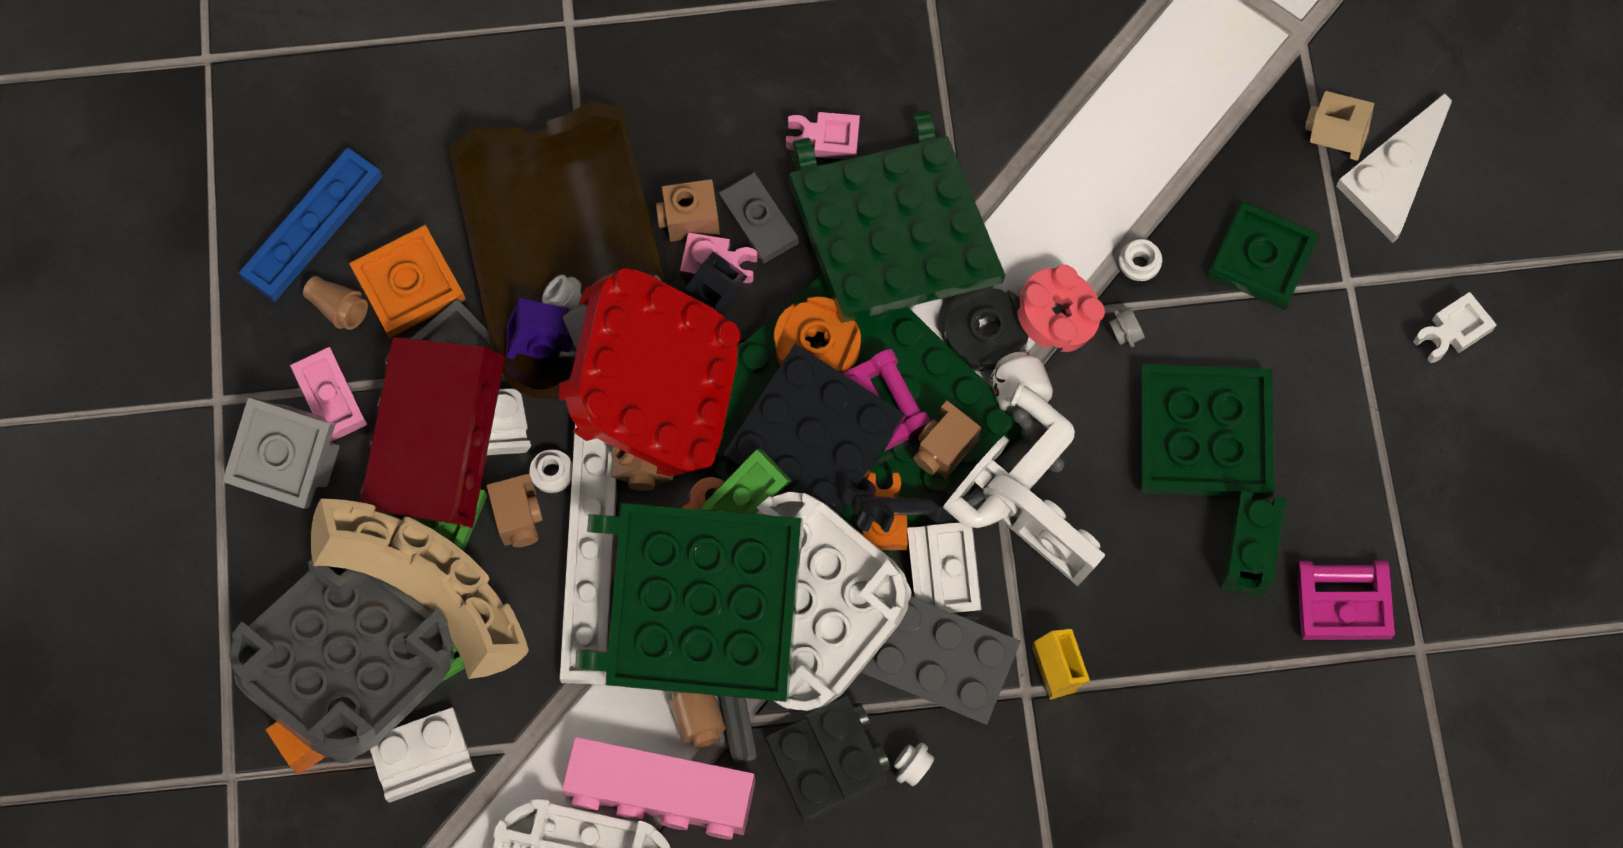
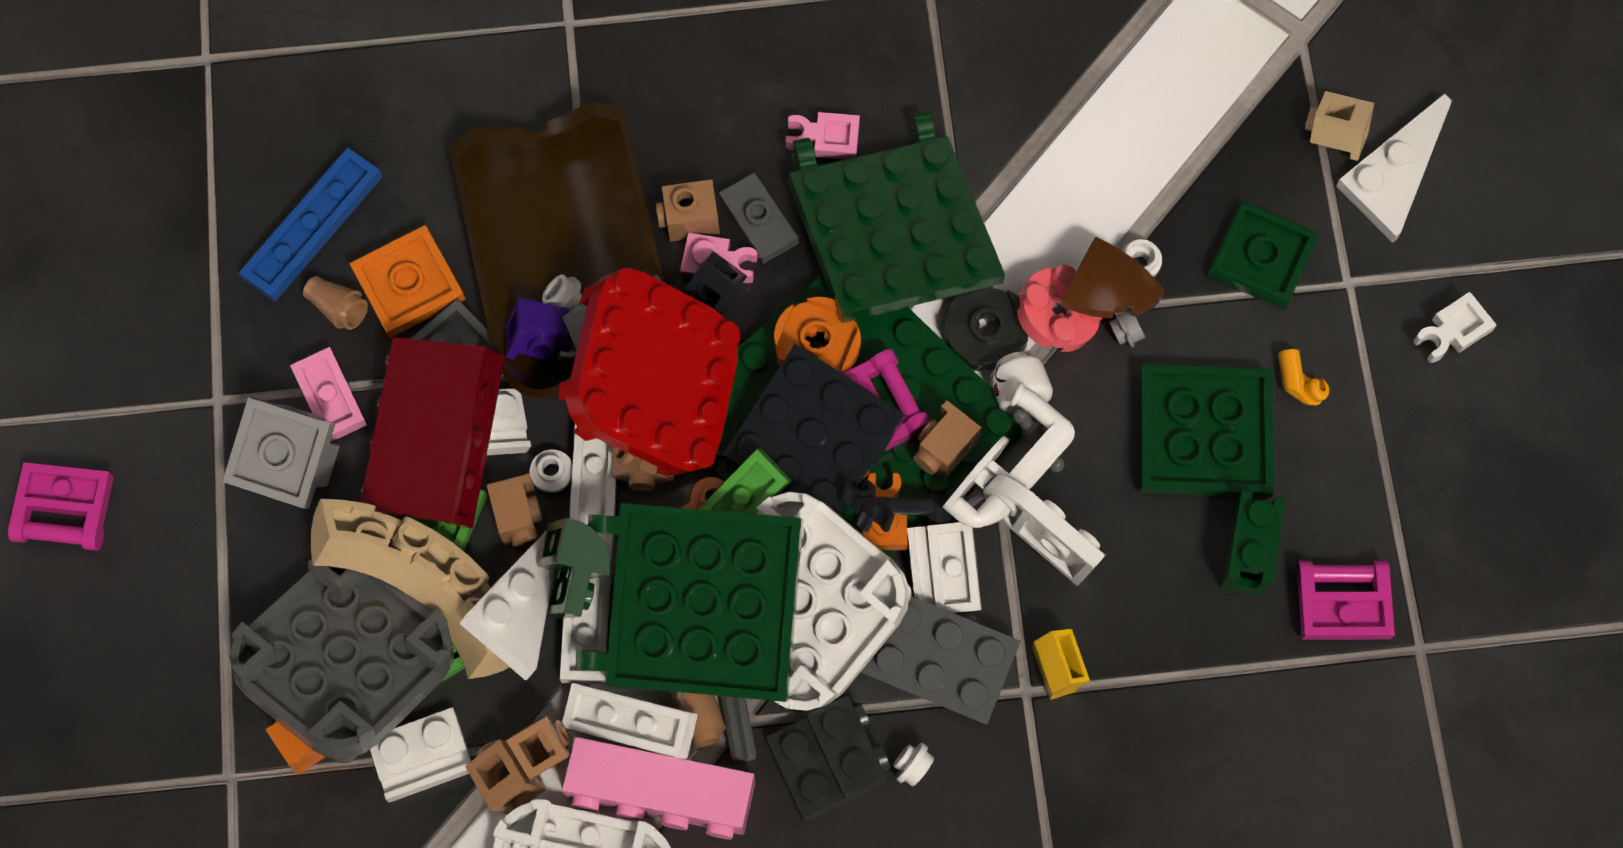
none -> dark pink plate [8,462,114,551]
none -> white wing [459,531,554,681]
none -> medium nougat brick [465,739,546,815]
none -> medium nougat brick [506,713,572,780]
none -> dark green brick [538,518,610,619]
none -> white plate [562,683,698,759]
none -> reddish brown brick [1060,236,1165,318]
none -> light orange arm [1278,349,1329,406]

